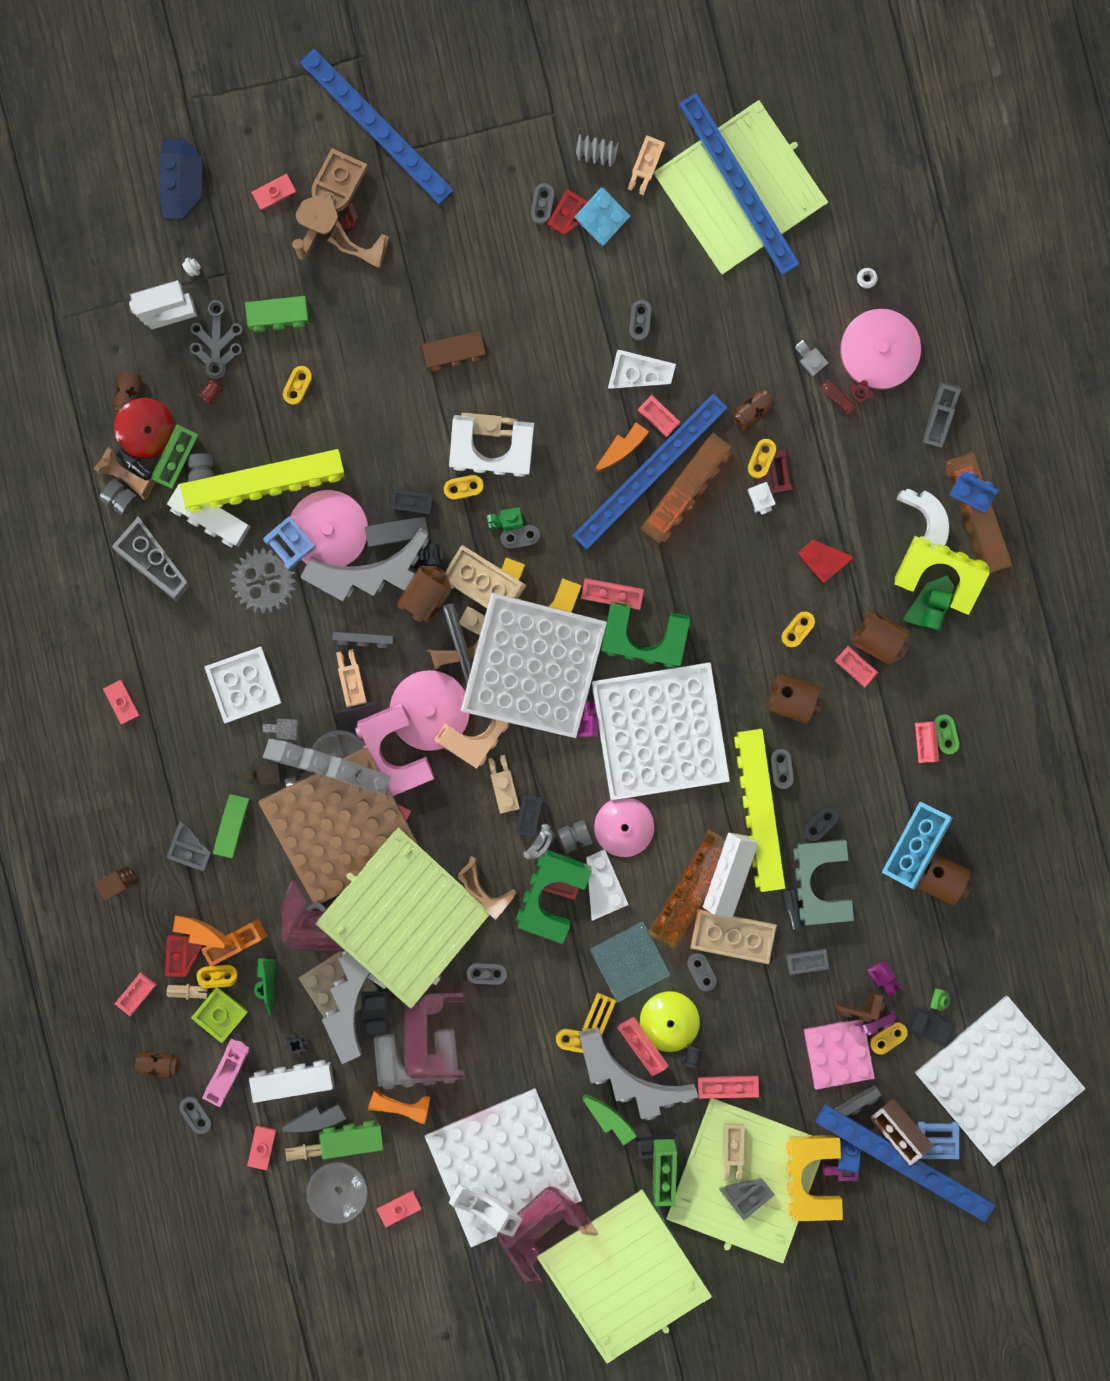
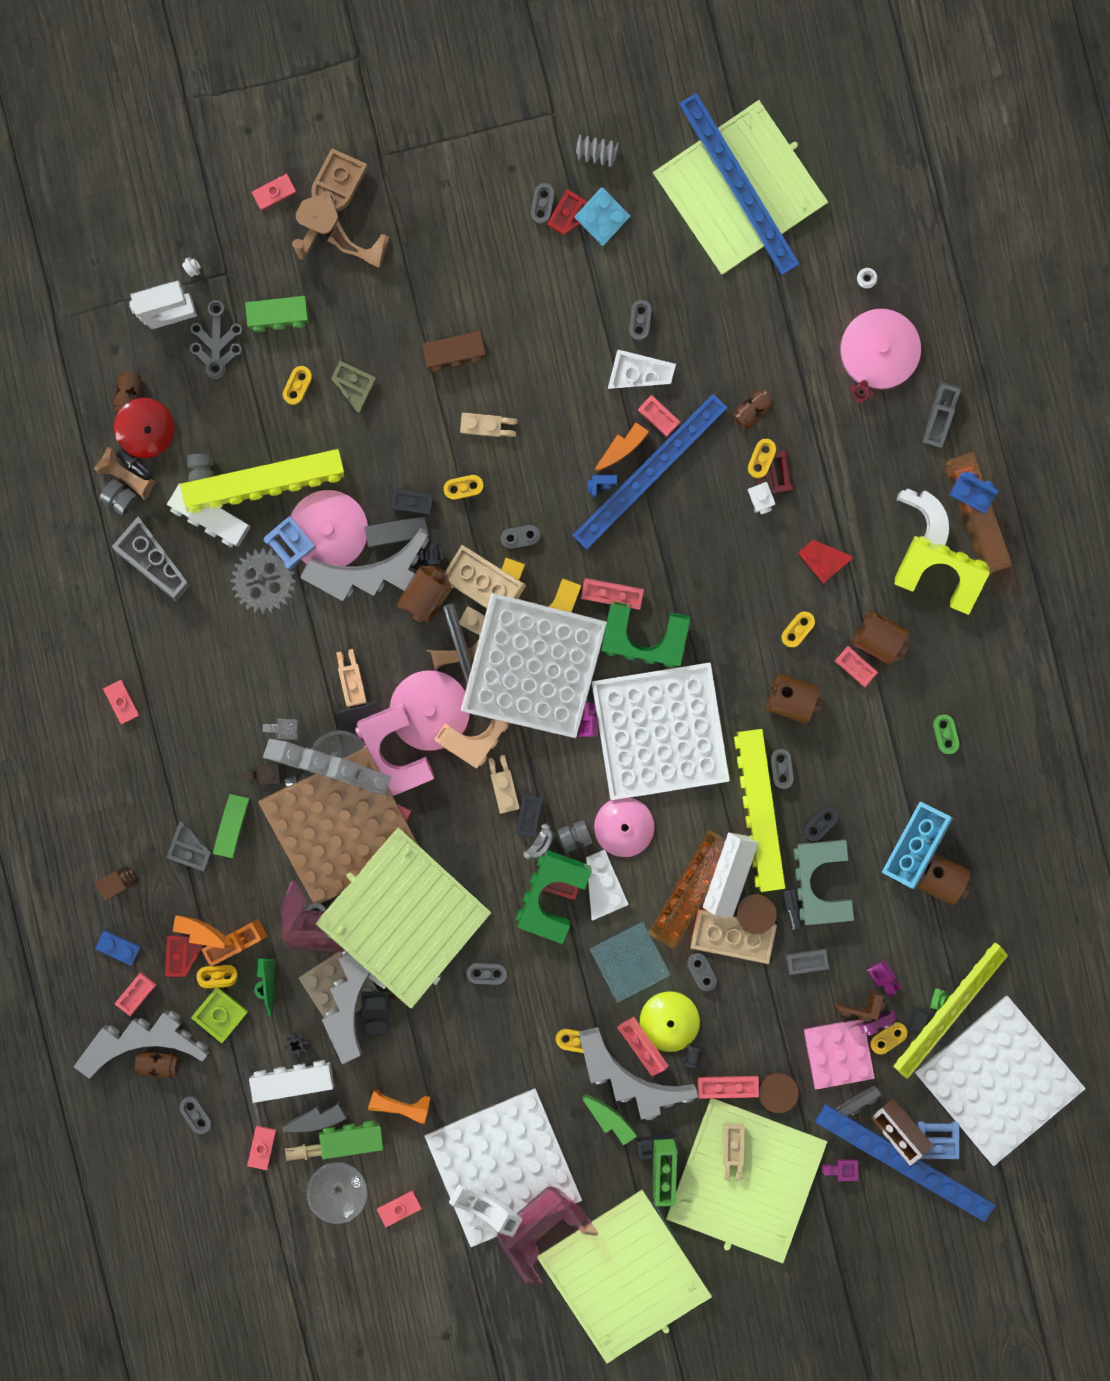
bright green brick [151,424,198,489] -> none
dark blue wedge [159,139,203,219] -> none
tan axle [167,984,208,1000] -> none
clear red bush [197,379,223,405] -> none
bright pink arch [203,1039,249,1107] -> none
white plate [205,647,282,723] -> none
blue plate [300,49,454,206] -> none
dark grey plate [332,632,394,648] -> none
clear red arm [342,201,359,231] -> none
clear arch [374,1028,459,1089] -> none
clear pink windscreen [404,993,466,1080] -> none
white arch [449,415,534,477] -> none
medium nougat animal [457,856,517,920] -> none
green plate [487,507,523,531] -> none
yellow tile [582,992,616,1036] -> none
light nougat hinge [628,135,665,195] -> none
clear orange brick [640,433,732,544] -> none
dark grey wing [719,1178,775,1220] -> none
yellow arch [786,1135,843,1221] -> none
light grey plate [795,340,828,377] -> none
clear red axle [821,380,856,415] -> none
blue plate [837,1138,861,1173] -> none
green panel [903,575,954,631] -> none
coral plate [915,721,939,763] -> none
none -> light grey arch [74,1010,210,1079]
none -> blue plate [95,930,141,966]
none -> olive wing [331,361,376,413]
none -> blue bracket [588,475,617,498]
none -> reddish brown tile [736,894,777,934]
none -> reddish brown tile [759,1072,799,1113]
none -> neon yellow plate [894,943,1008,1079]

